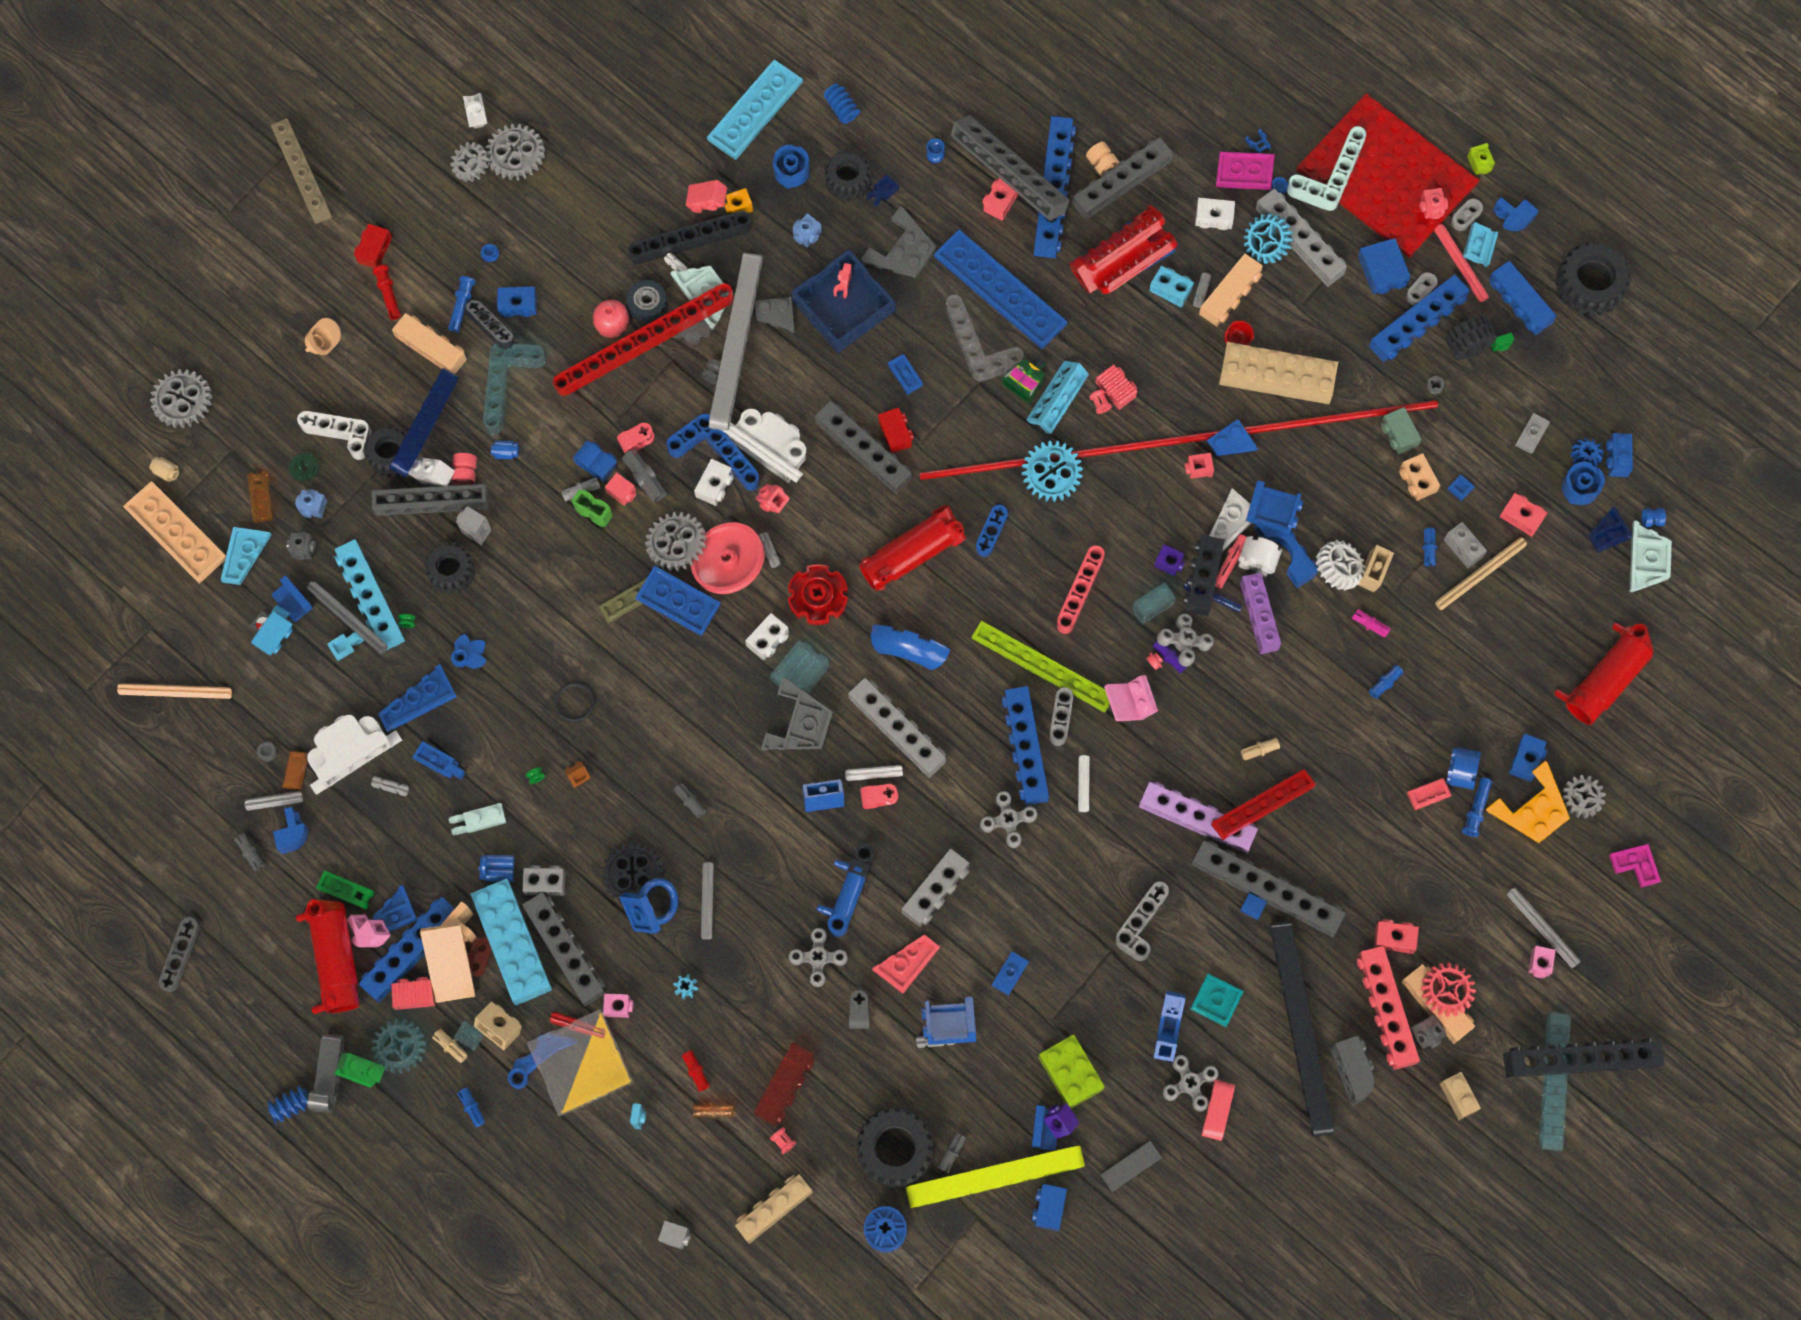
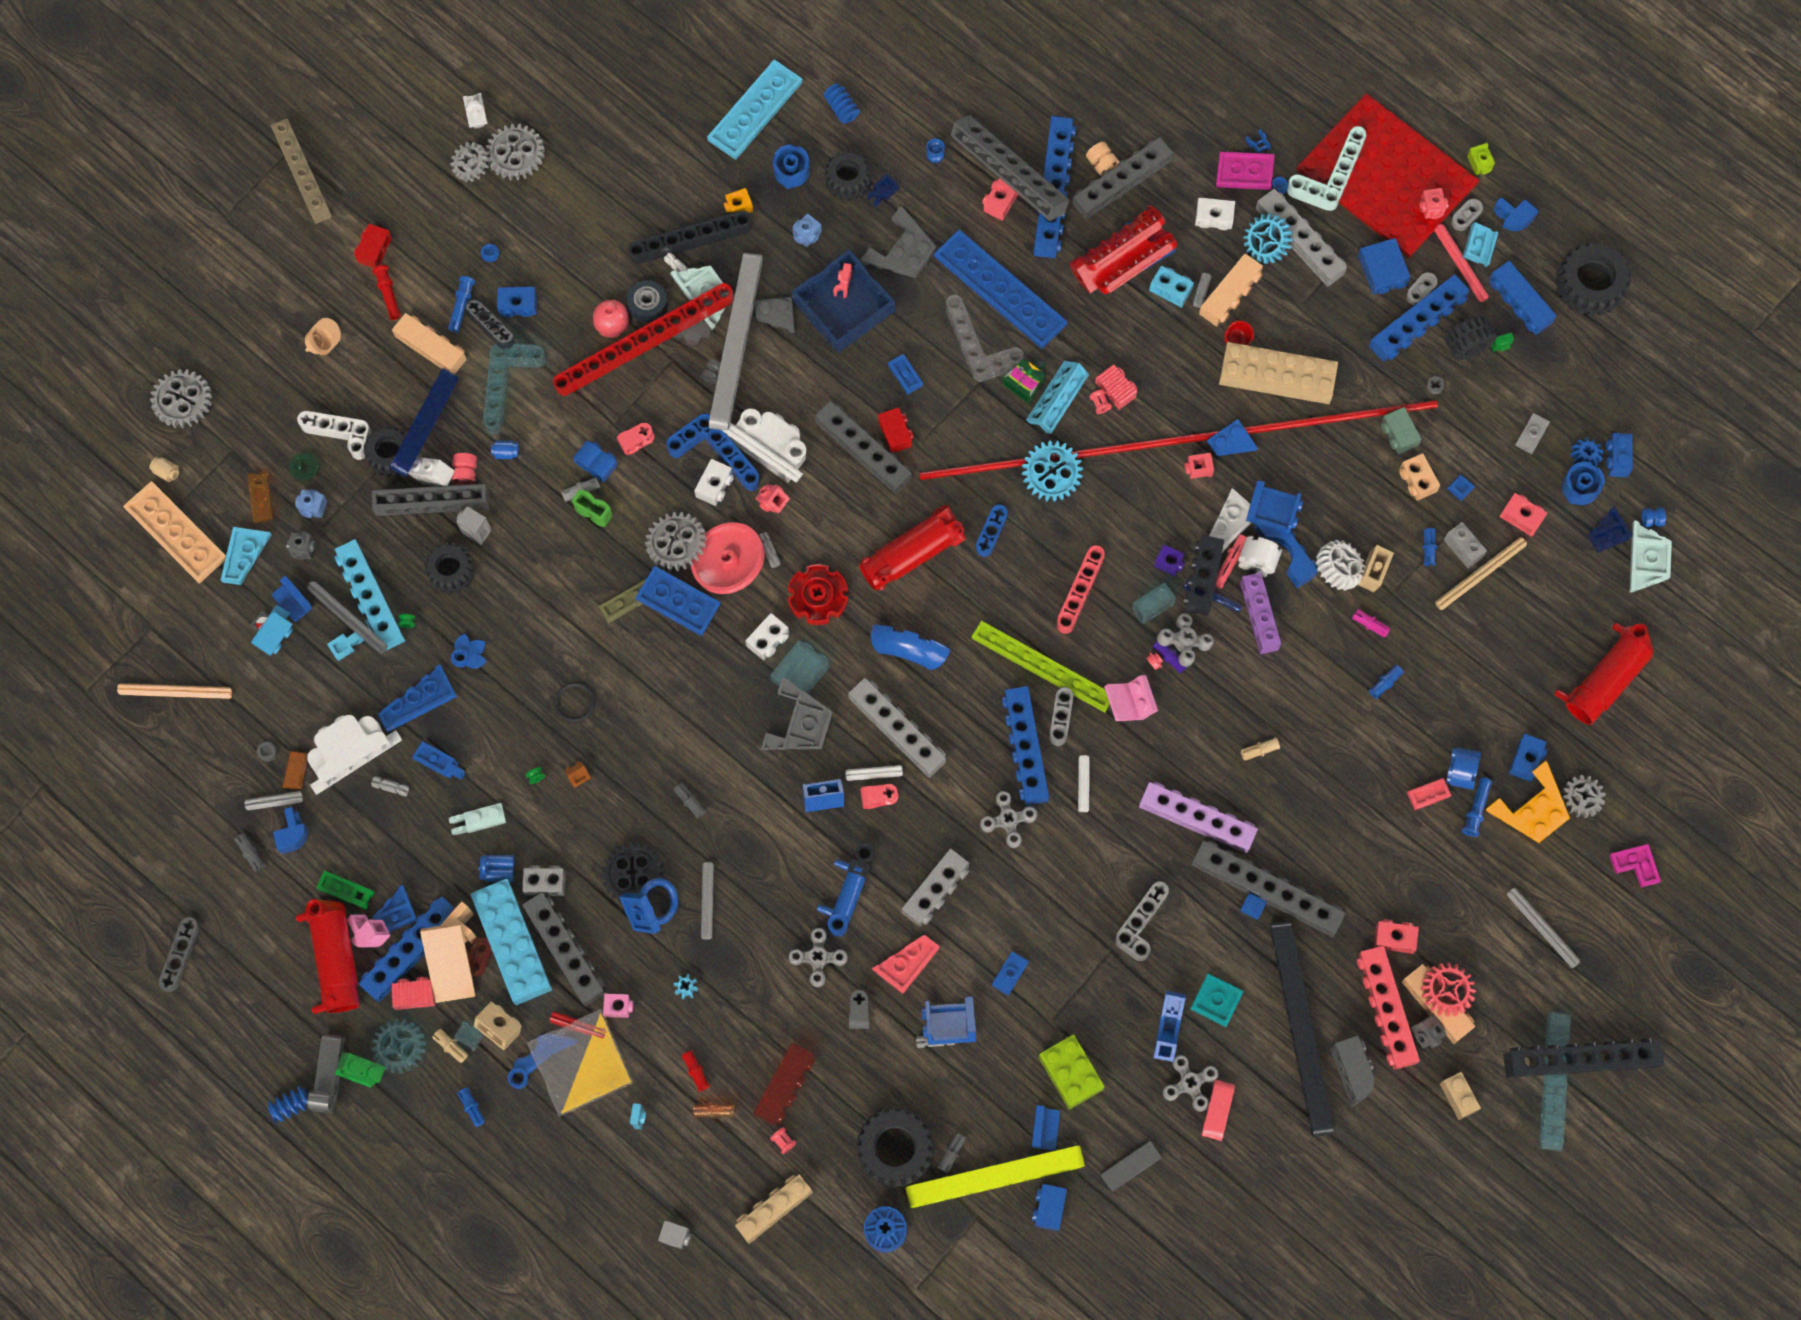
coral brick [605,473,636,506] -> none
dark grey piece [622,450,666,503] -> none
coral brick [686,180,727,213] -> none
dark purple brick [1043,1103,1079,1139] -> none
red plate [1211,769,1316,840] -> none
bright pink brick [1528,946,1556,978] -> none

